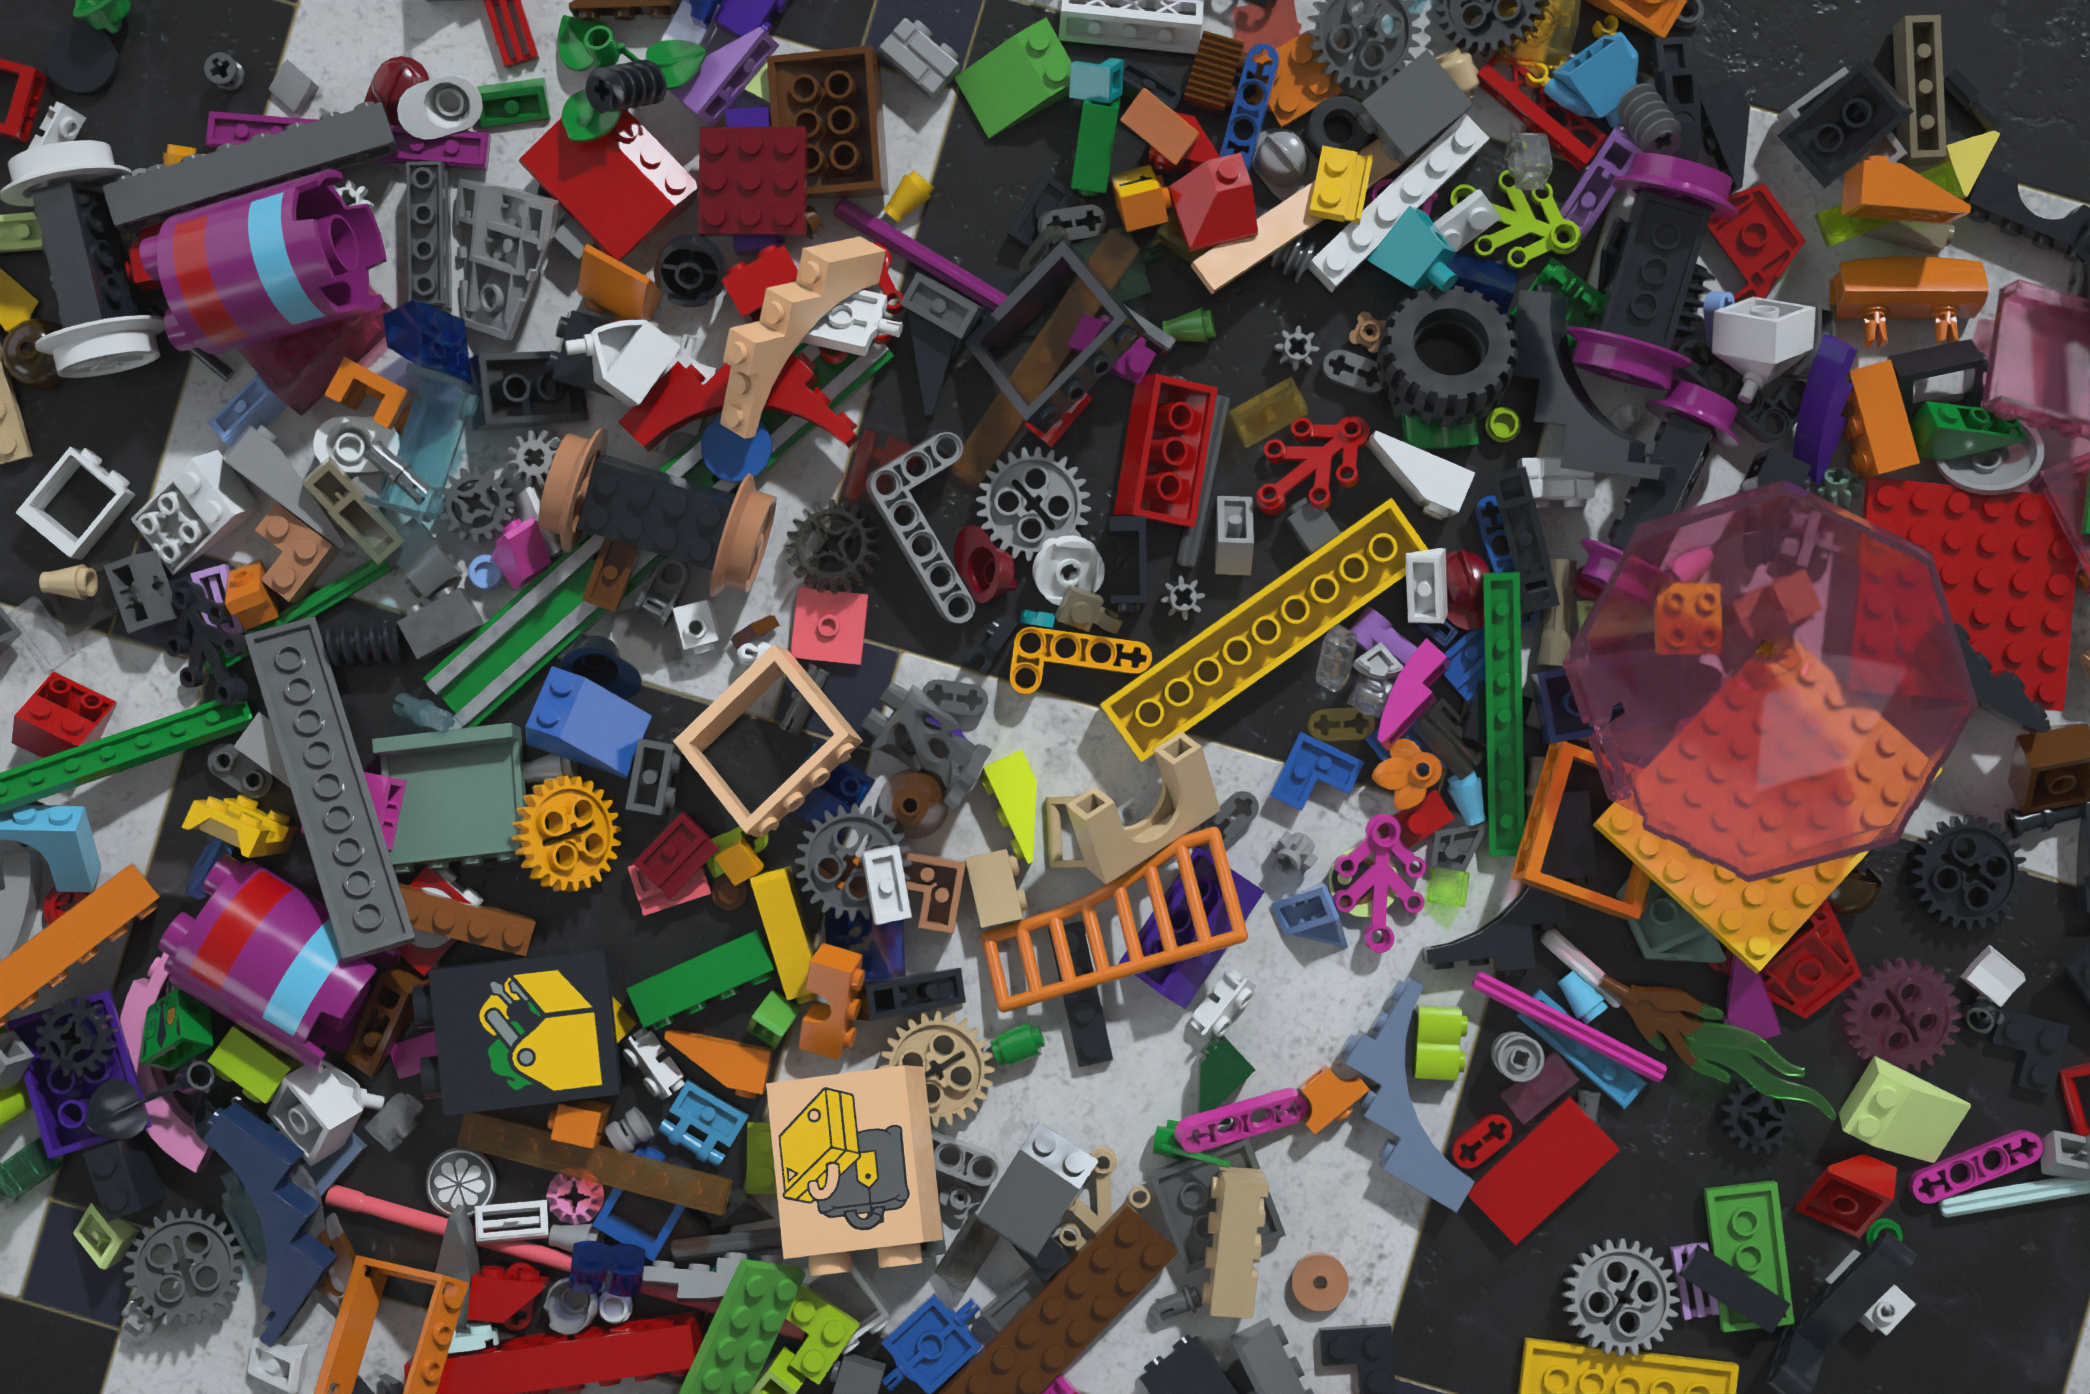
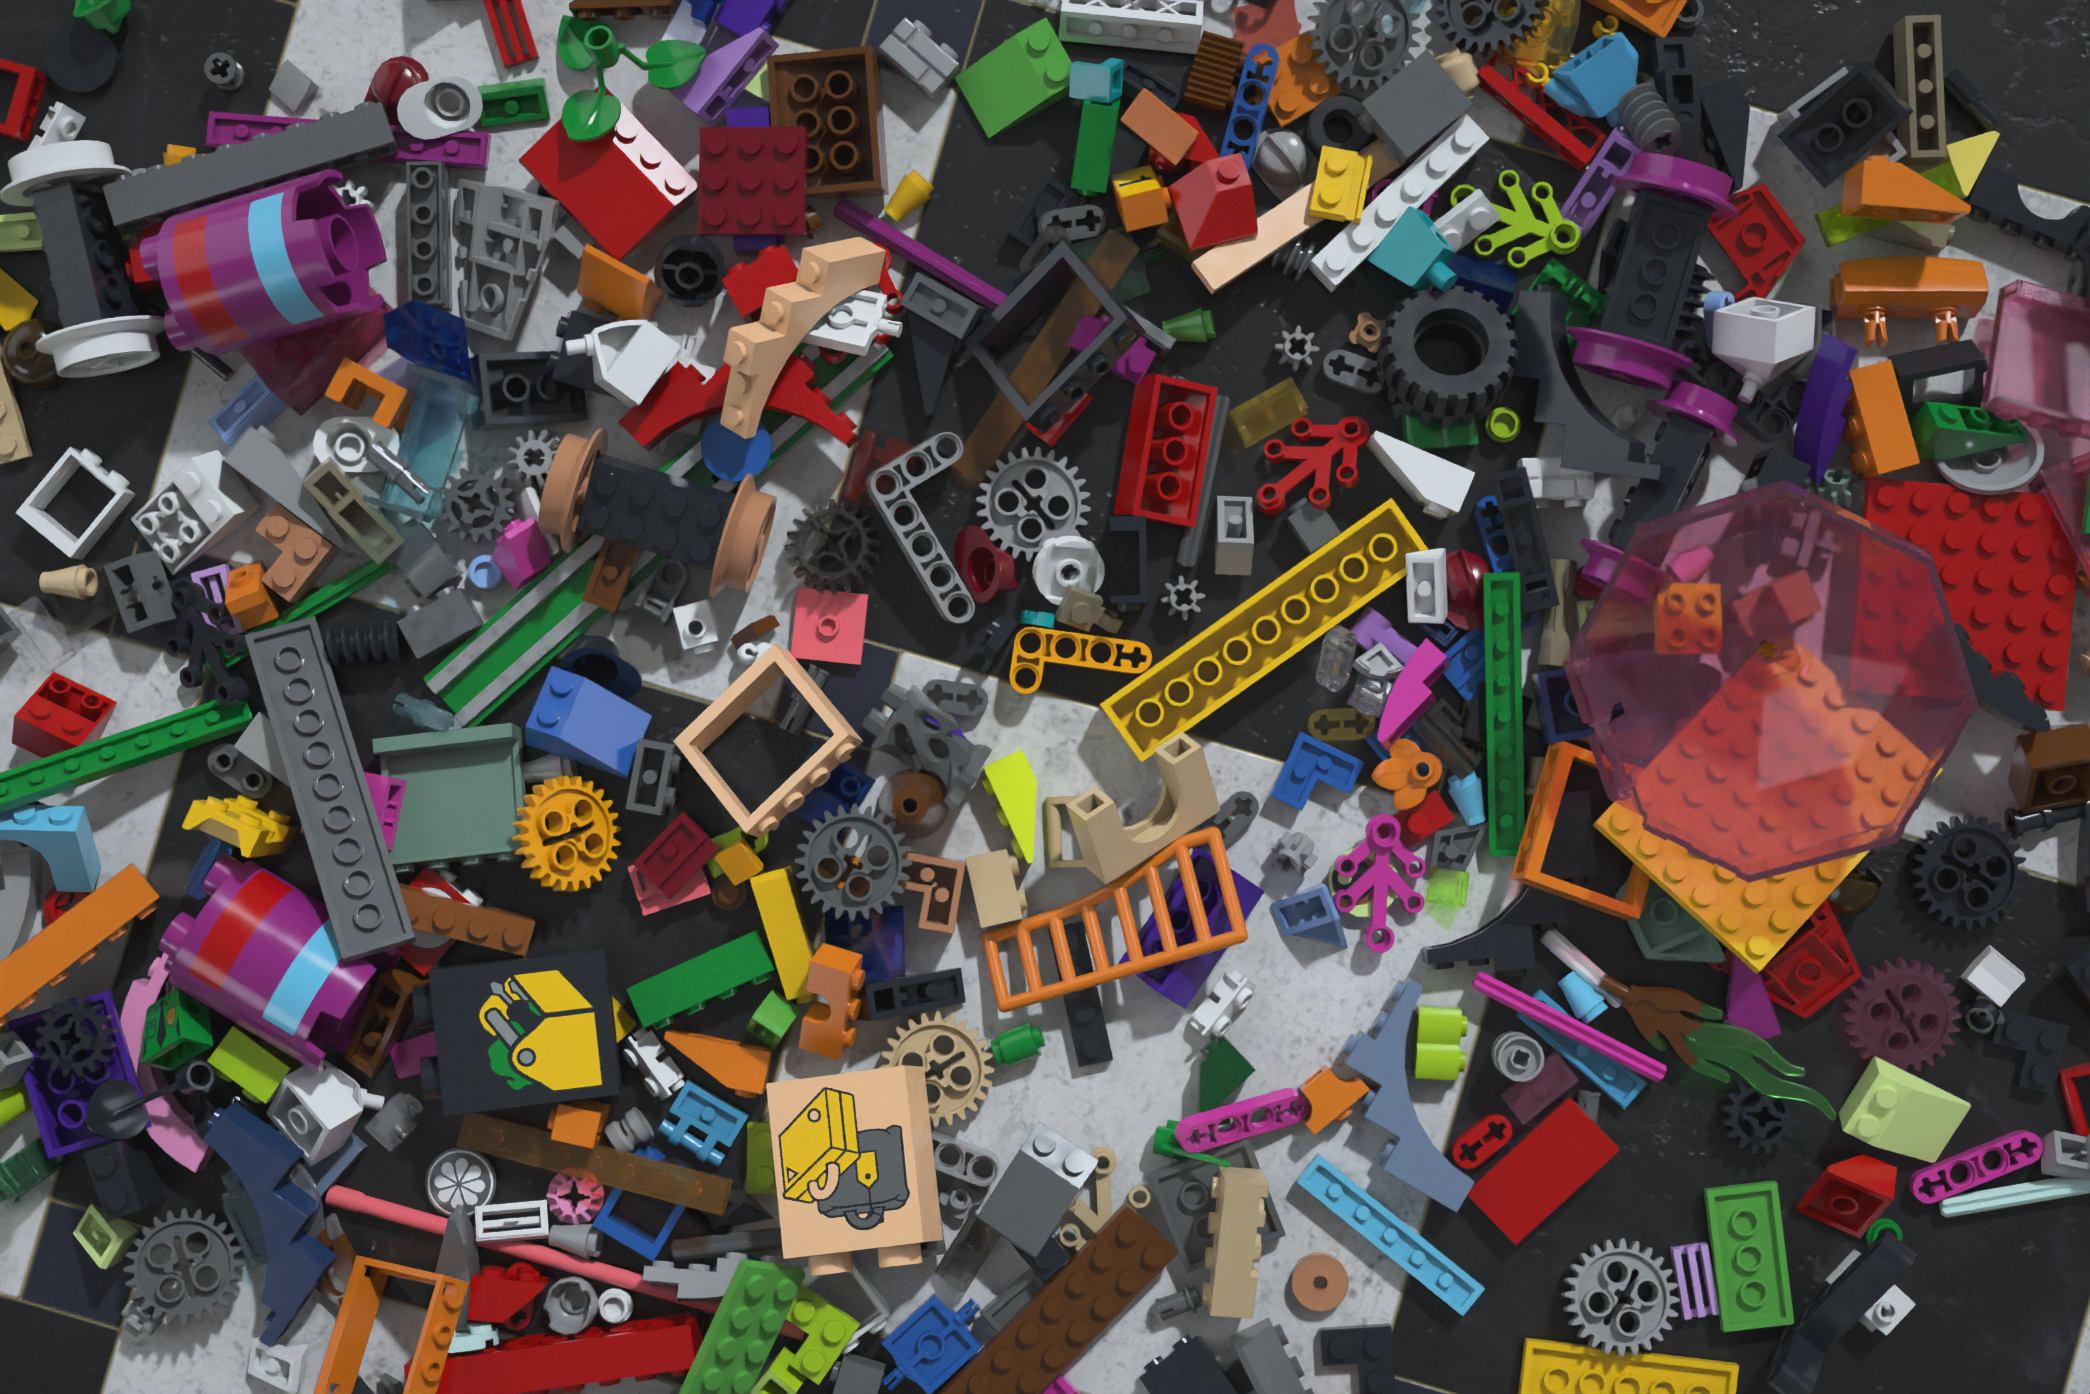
clear blue brick [568,1241,646,1297] -> none
black piece [585,59,667,114] -> none
white plate [861,845,912,925] -> none
clear brick [1504,132,1553,190] -> none
black tile [1679,1244,1791,1334] -> none
none -> medium azure plate [1296,1153,1485,1316]

